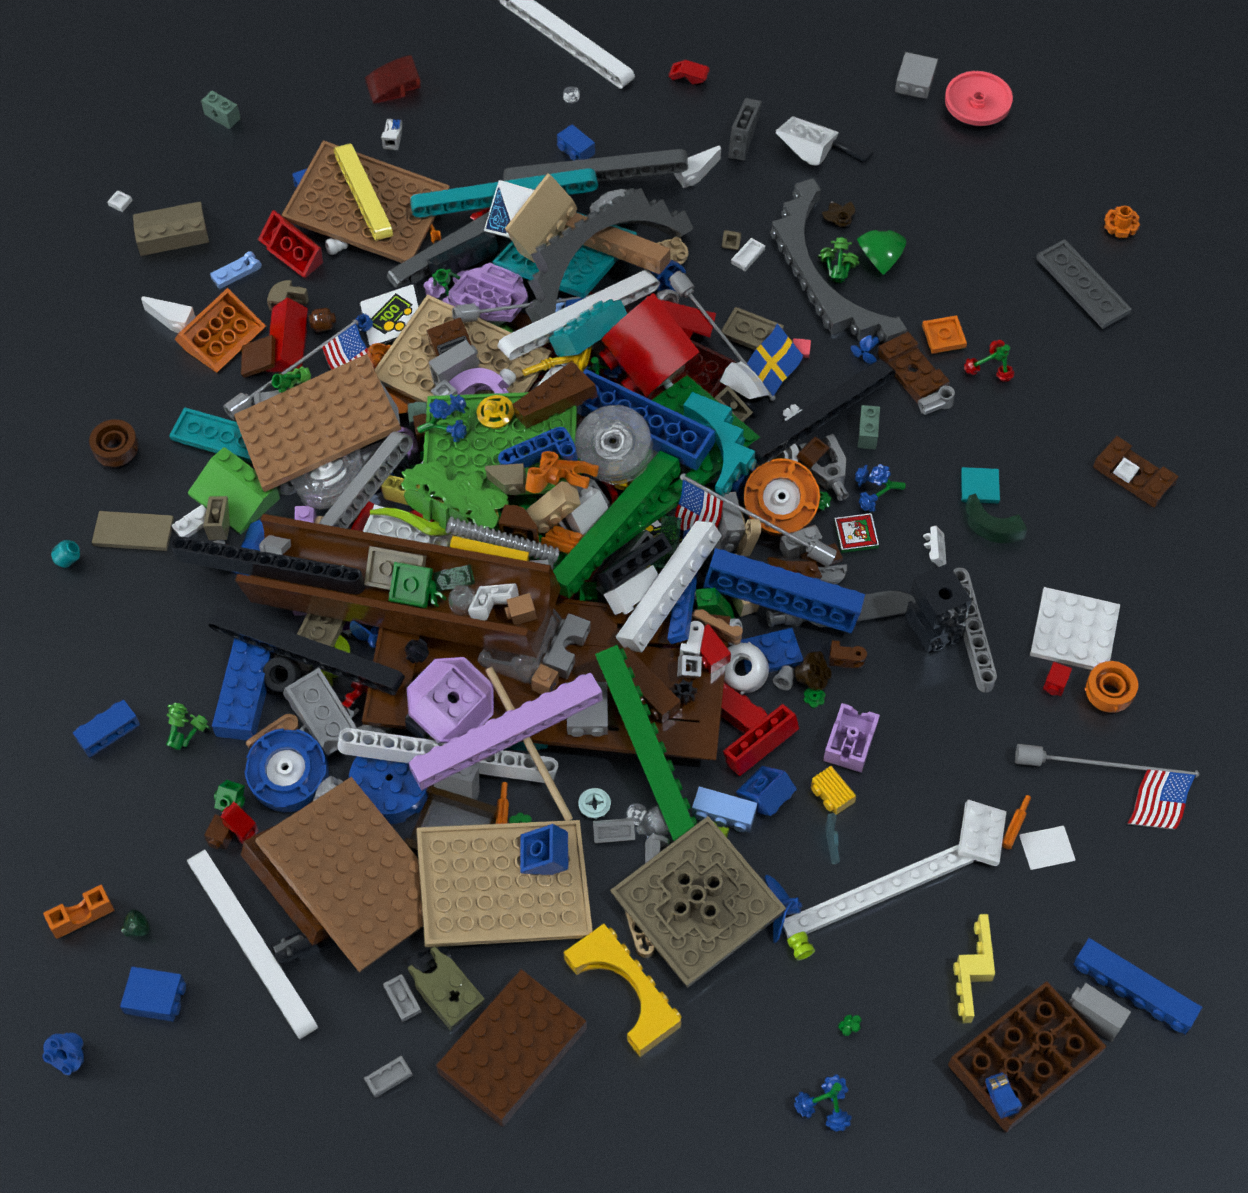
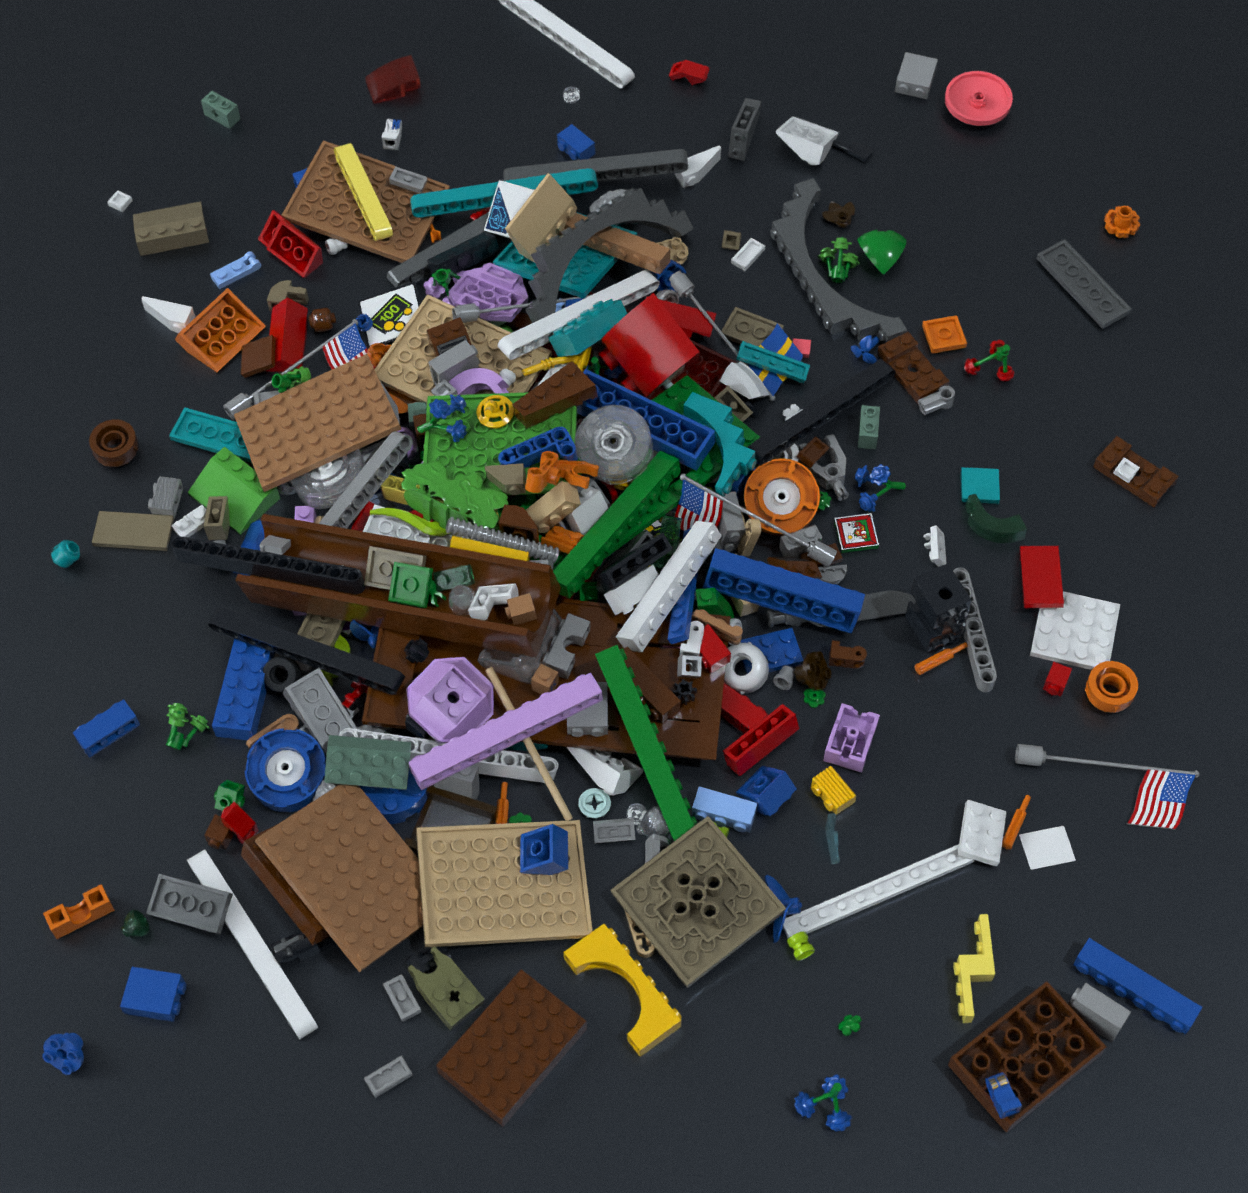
none -> dark grey plate [146,874,233,934]
none -> light grey brick [148,476,183,519]
none -> sand green brick [324,735,411,790]
none -> light grey plate [389,166,428,194]
none -> white wedge [567,747,644,796]
none -> teal plate [736,341,810,383]
none -> orange axle [914,642,968,675]
none -> red tile [1020,546,1064,608]

